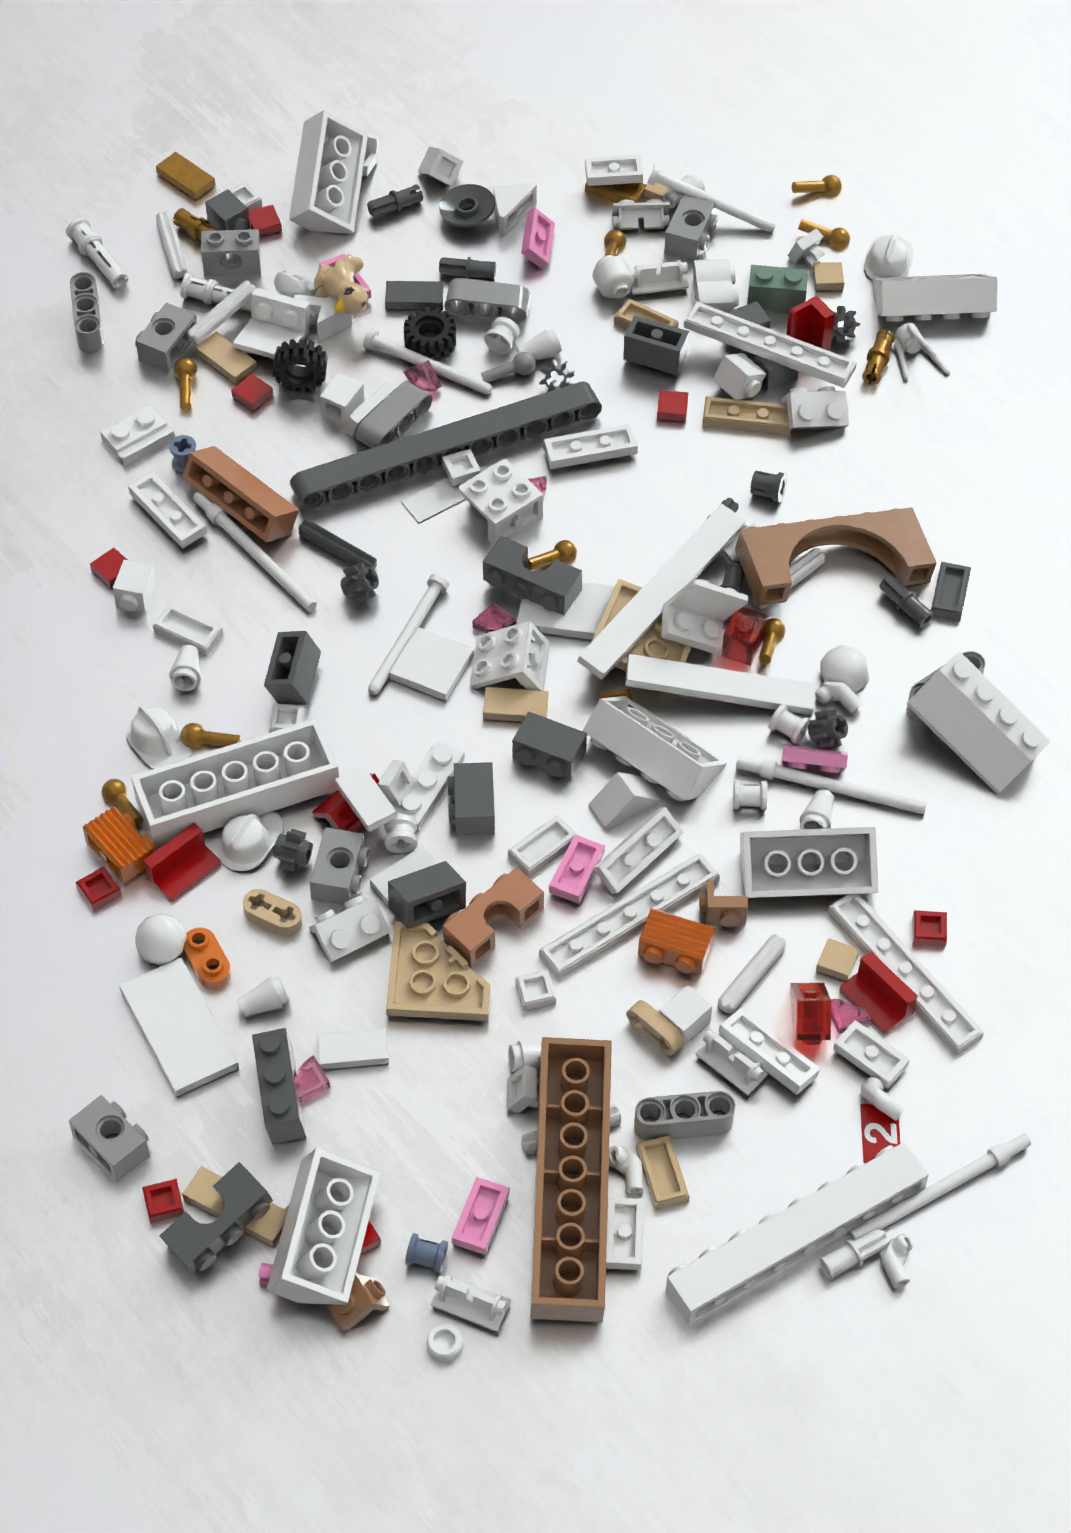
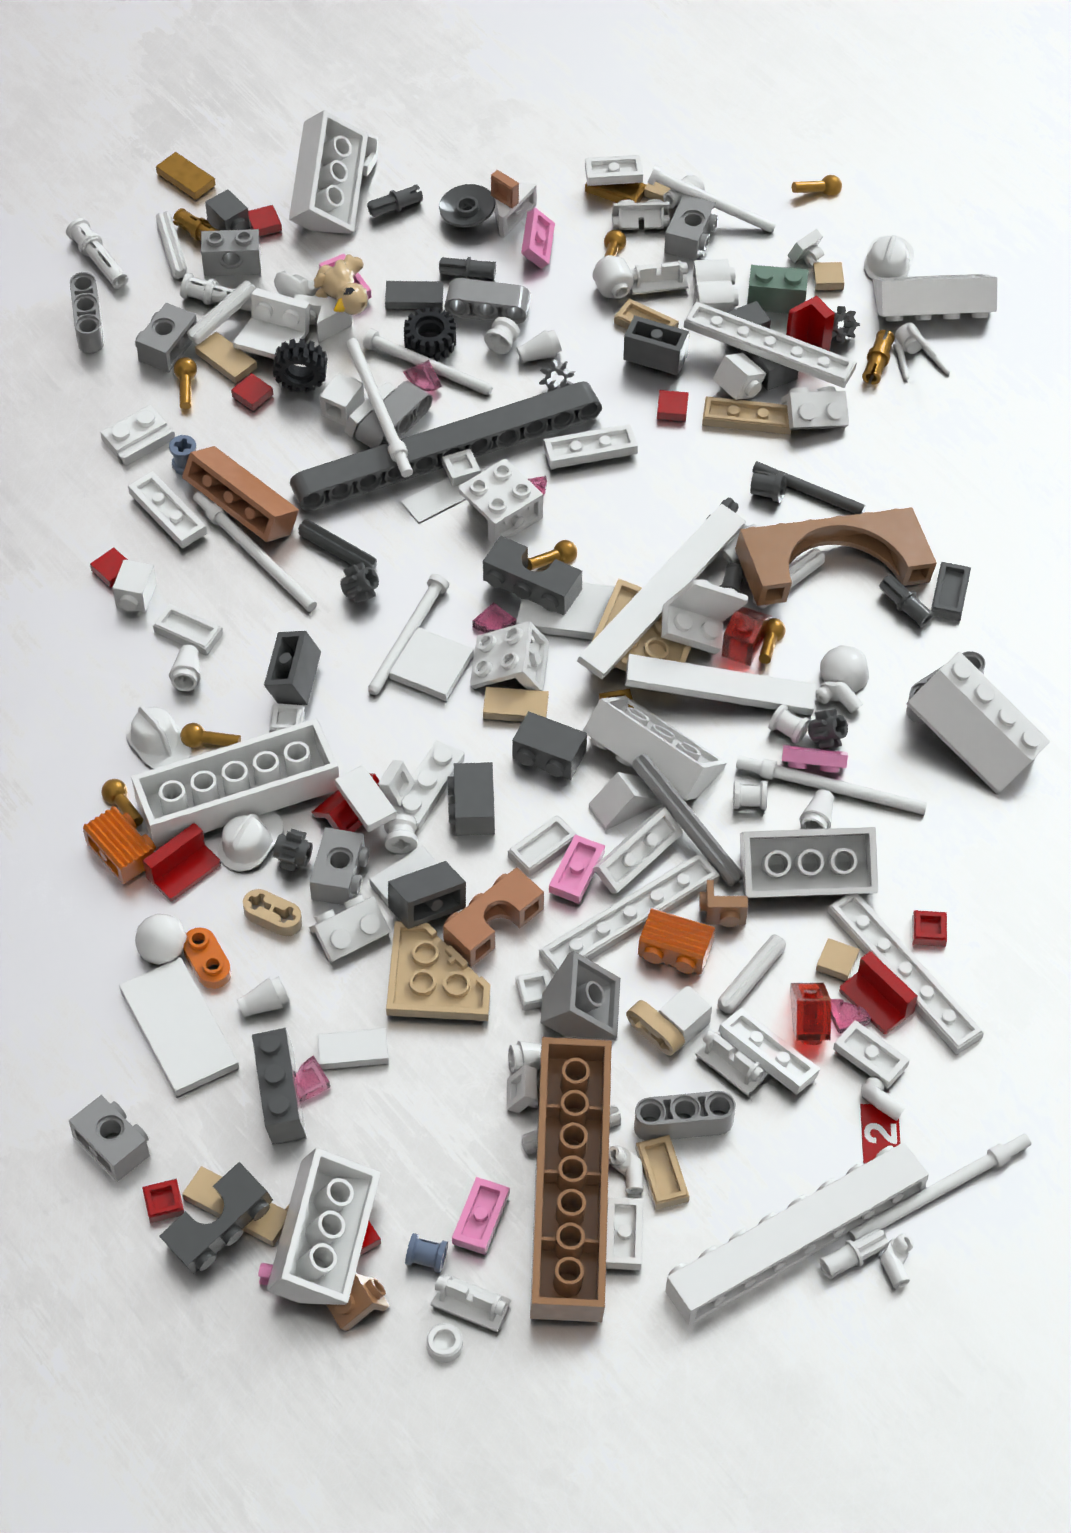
red tile [75,866,122,911] -> none
white tile [230,182,262,211] -> none
white panel [418,147,464,187] -> none
light grey bar [481,352,536,383] -> none
pearl gold bar [798,219,851,249] -> none
none -> white bar [346,338,413,478]
none -> nougat tile [491,170,519,209]
none -> light grey slope [540,951,621,1039]
none -> light grey axle [632,754,743,886]
none -> dark grey bar [752,461,866,514]

